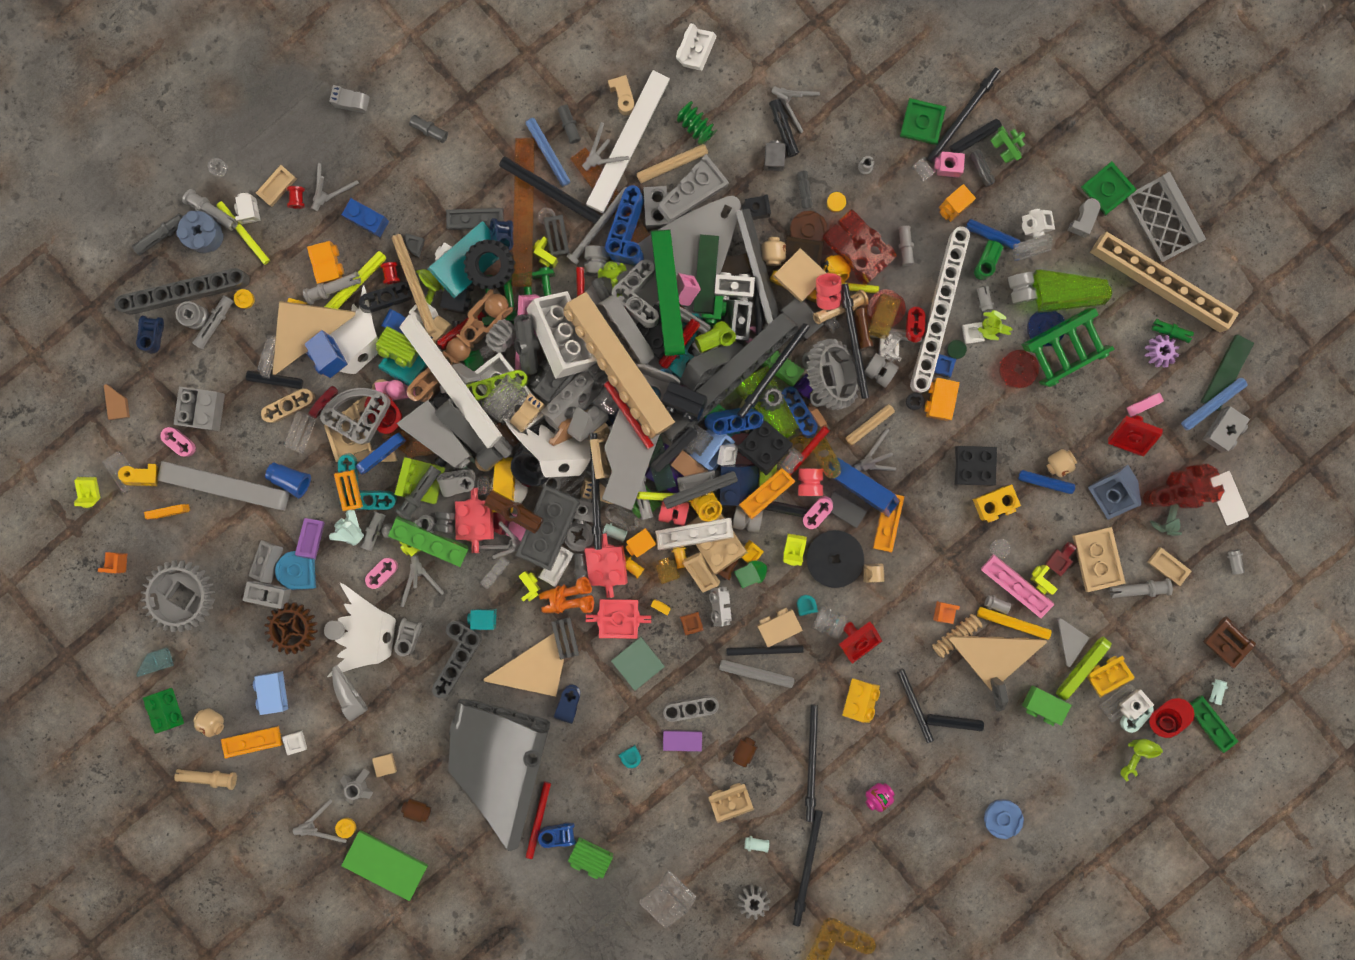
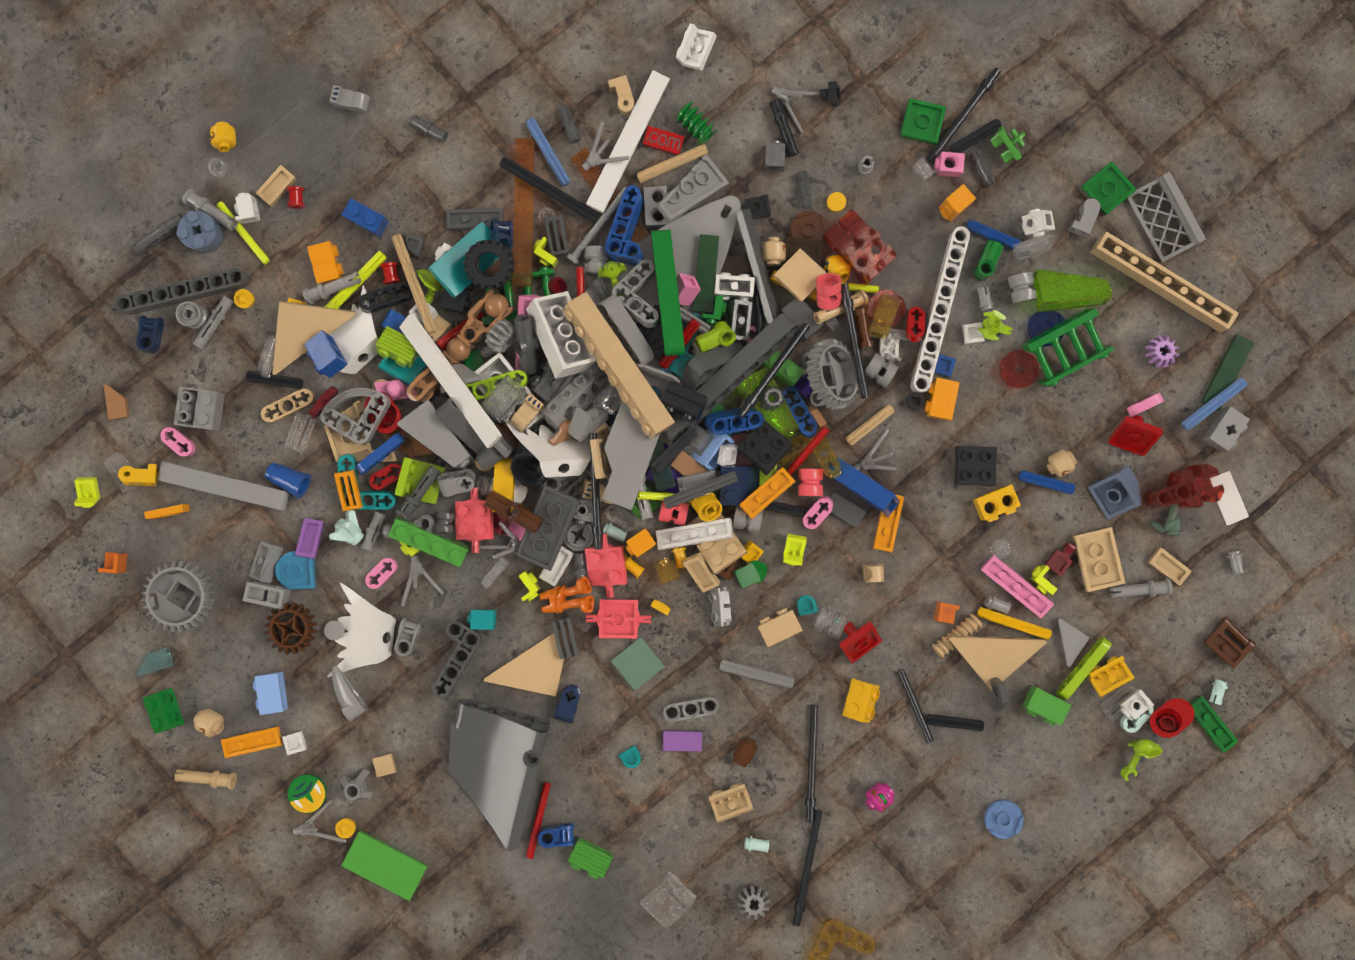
light grey plant [311,163,359,211] -> none
reddish brown brick [401,799,431,823] -> none
red bar [604,381,654,450] -> none
dark orange tile [680,612,704,636] -> none
black bar [726,645,803,656] -> none
clear bush [779,448,804,474] -> none
black piece [806,530,864,588] -> none
light grey pin [898,226,915,266] -> none
dark green piece [947,340,967,359] -> none
green pin [1151,319,1194,343] -> none
none -> yellow head [210,122,237,152]
none -> tile [288,774,327,813]
none -> red beam [369,463,402,490]
none -> dark red tile [548,277,567,295]
none -> red tile [643,126,684,155]
none -> black tile [820,81,840,106]

